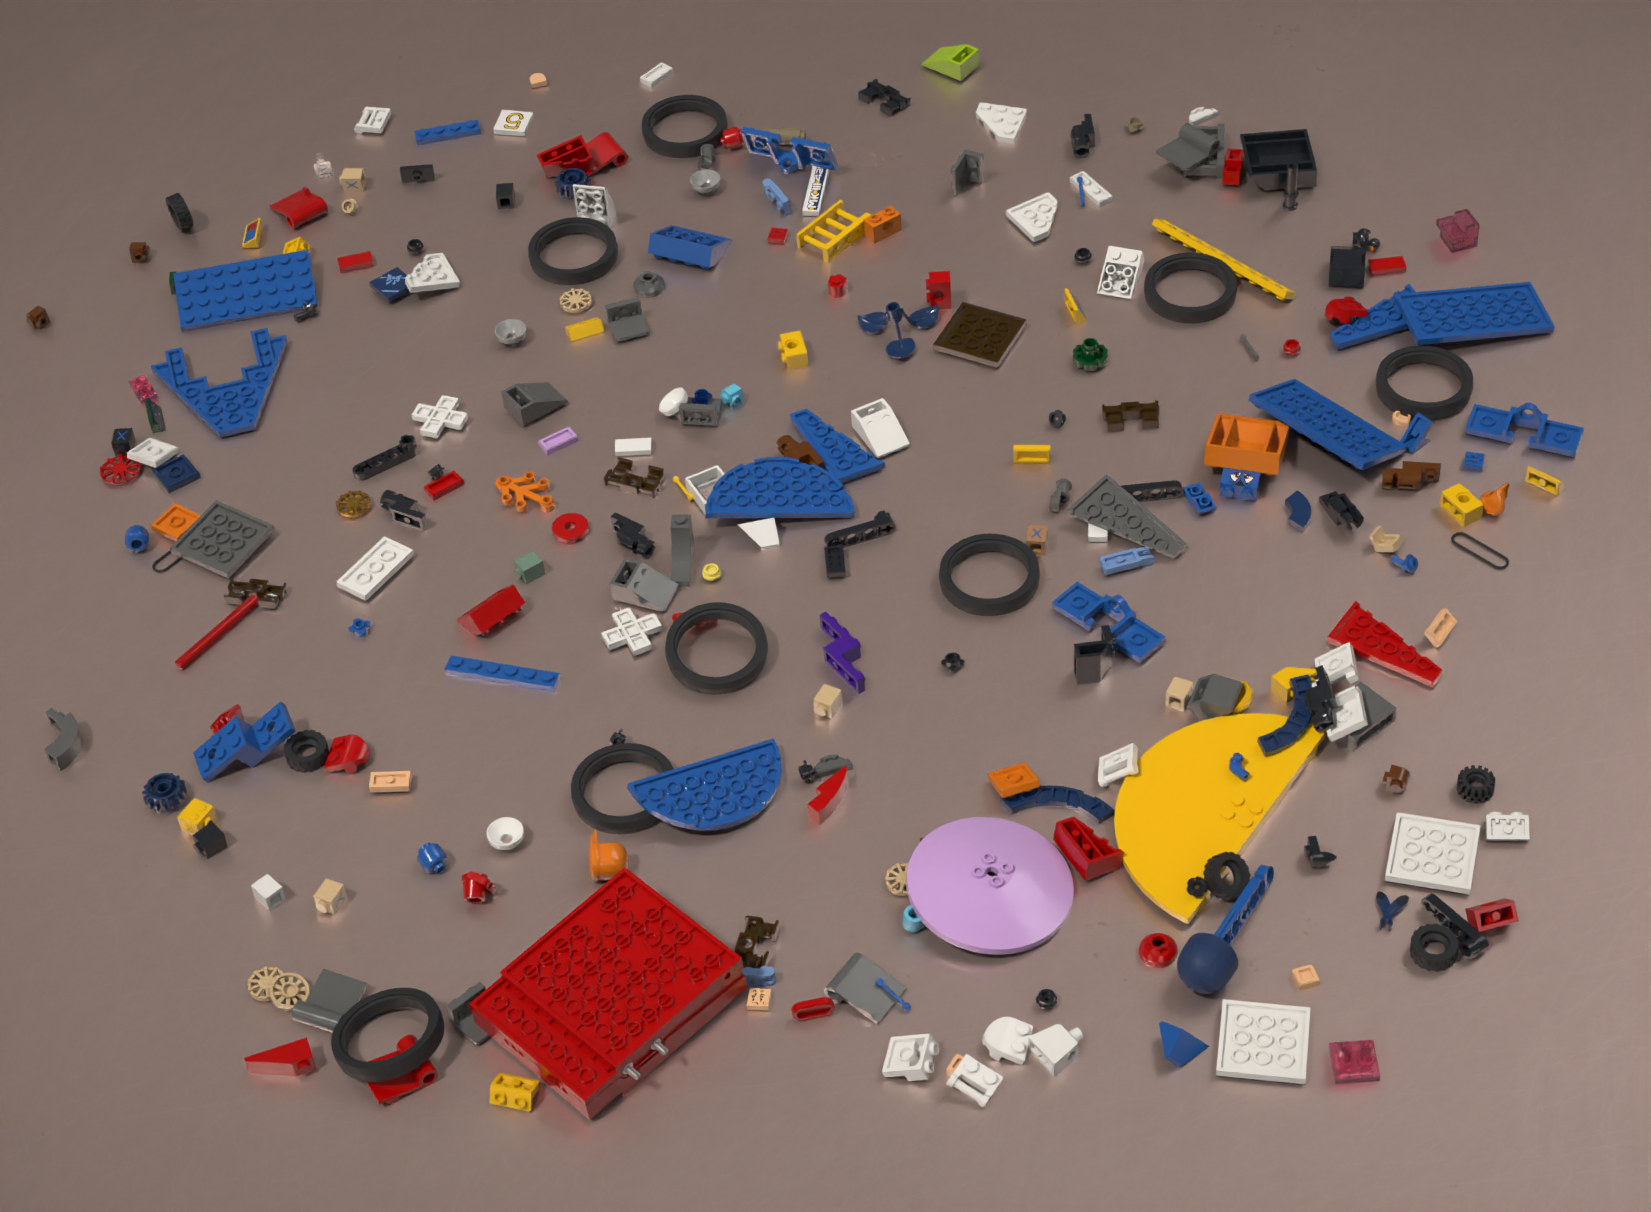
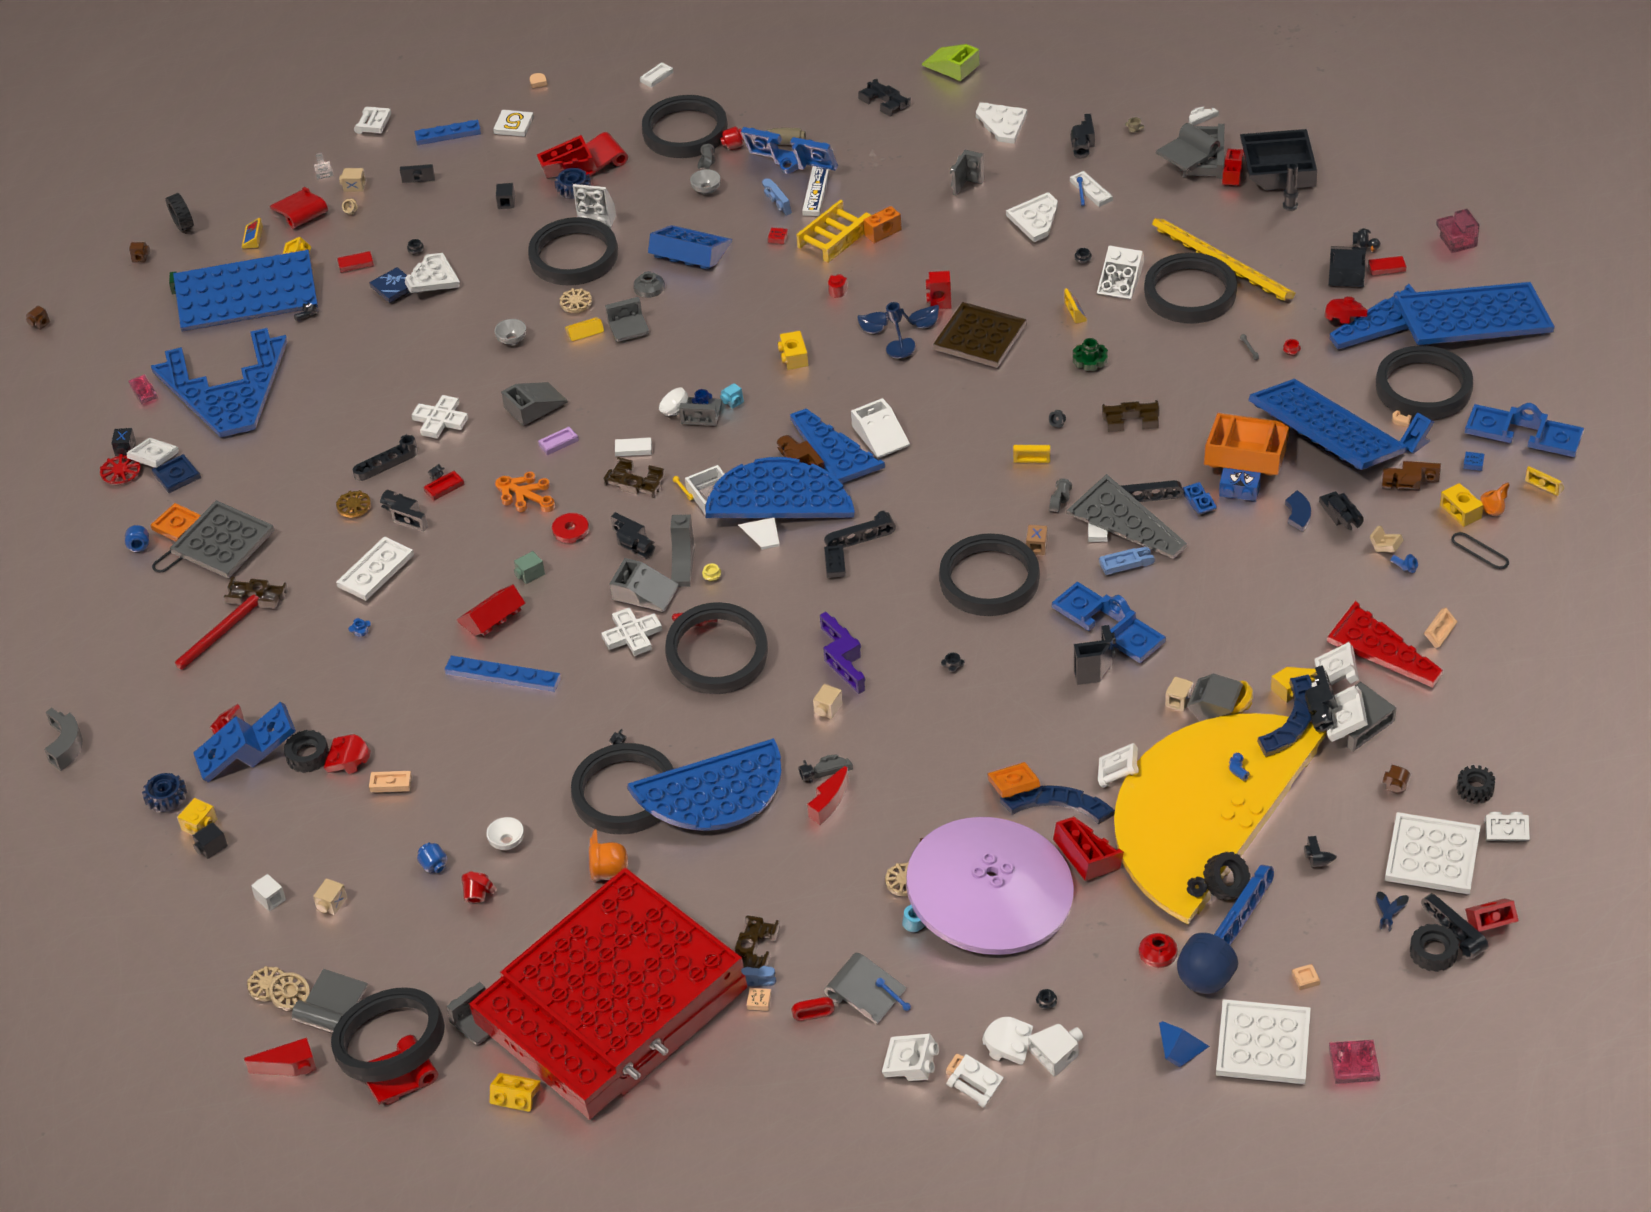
clear green slope [144,397,166,434] -> none

